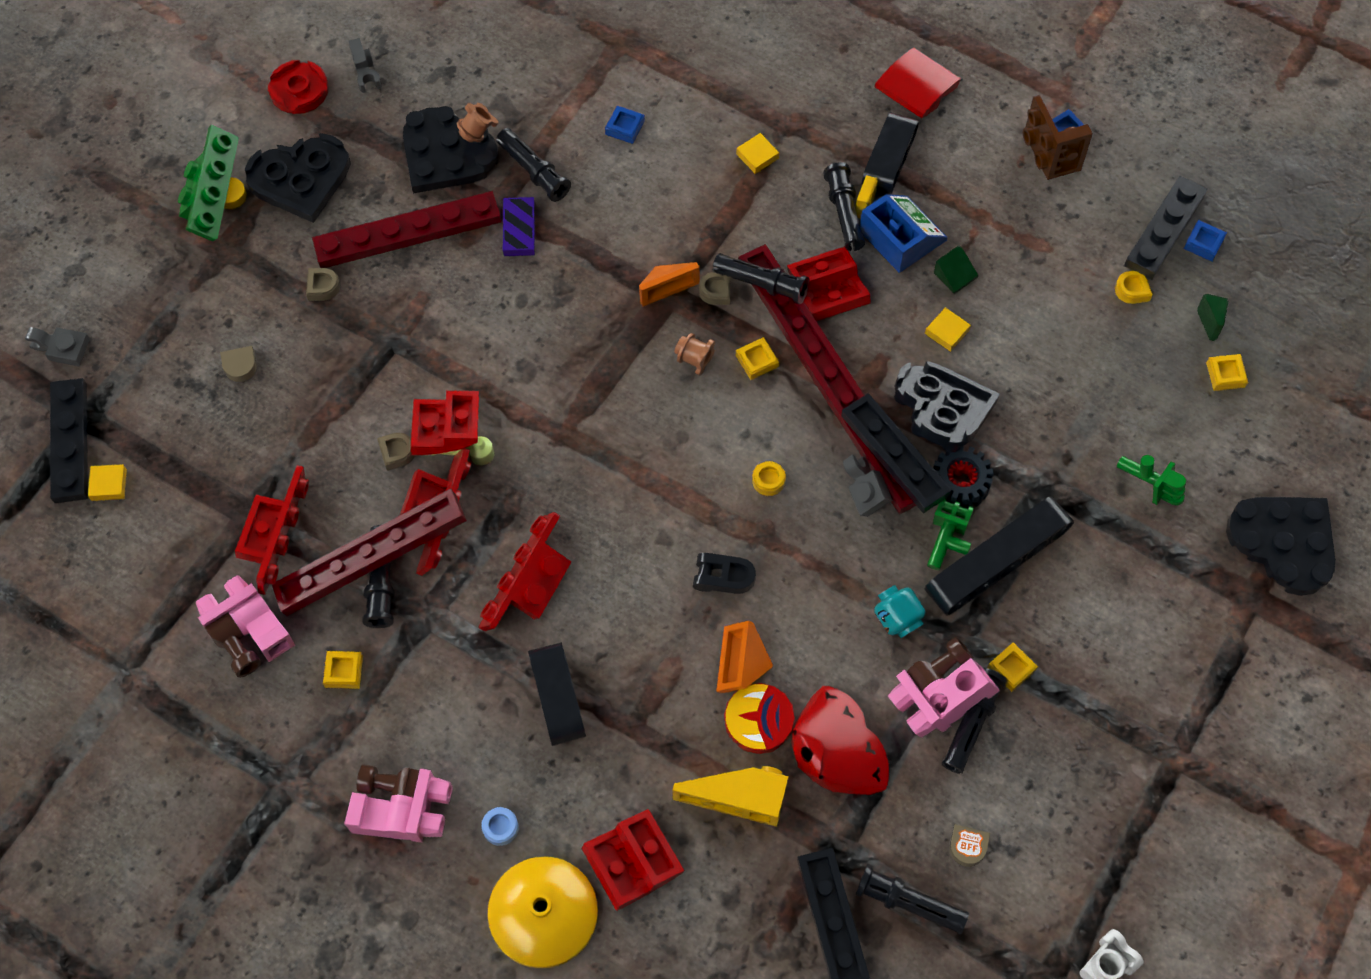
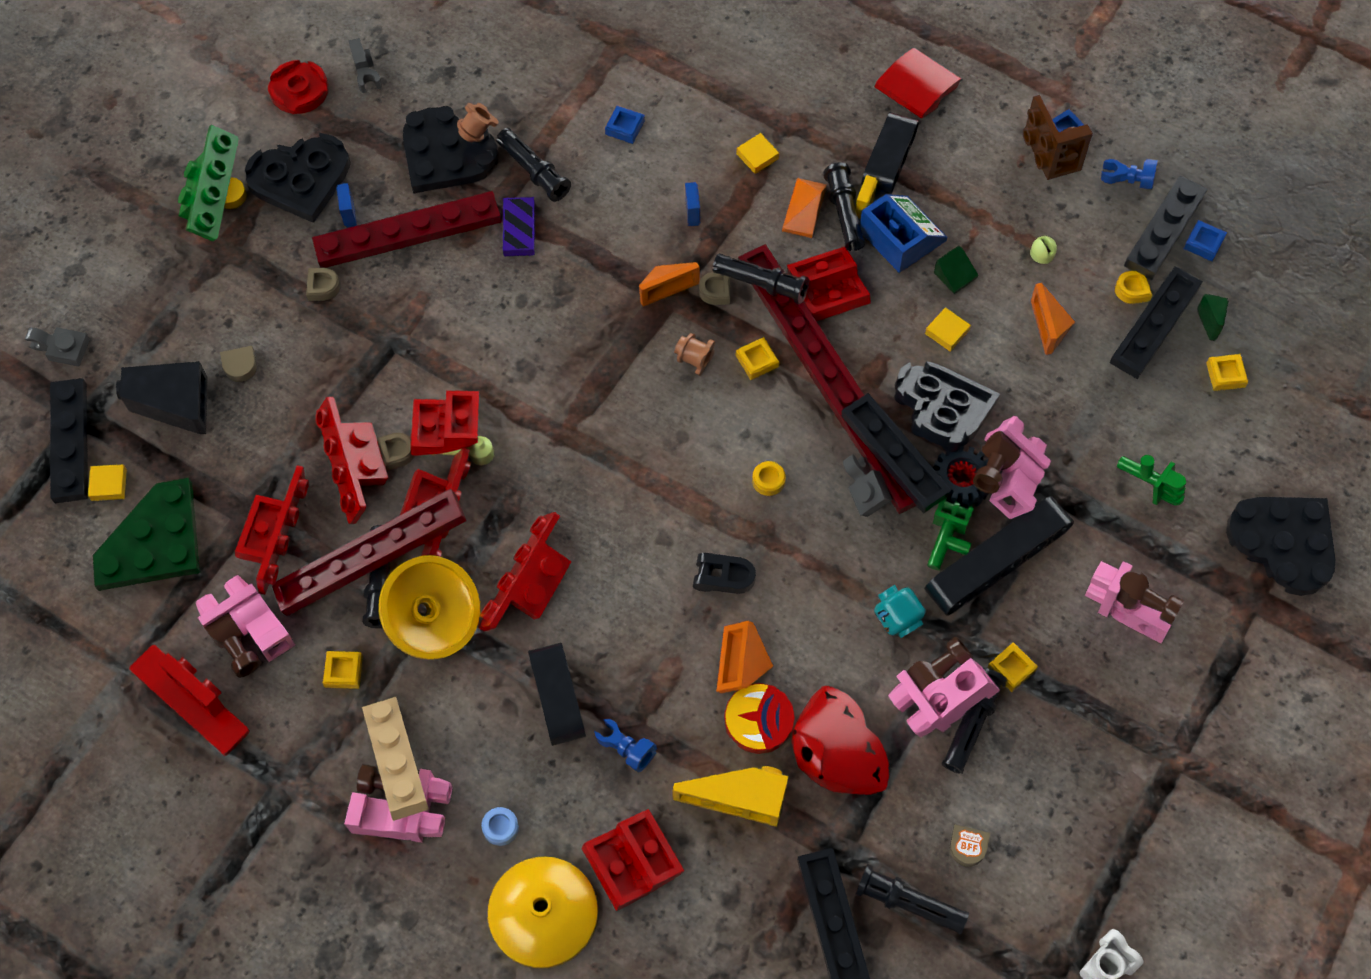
none -> dark green plate [93,478,200,591]
none -> black slope [116,361,208,434]
none -> red bracket [129,645,250,756]
none -> red bracket [316,397,389,524]
none -> blue tile [336,183,357,228]
none -> tan plate [362,697,429,821]
none -> yellow dish [379,555,480,660]
none -> blue piece [594,719,657,772]
none -> blue tile [685,182,700,226]
none -> orange slope [782,178,827,238]
none -> bright pink hips [973,416,1051,519]
none -> yellowish green hinge [1030,236,1057,264]
none -> orange slope [1031,283,1075,355]
none -> bright pink hips [1085,561,1184,643]
none -> blue piece [1101,159,1158,190]
none -> black plate [1110,266,1203,379]

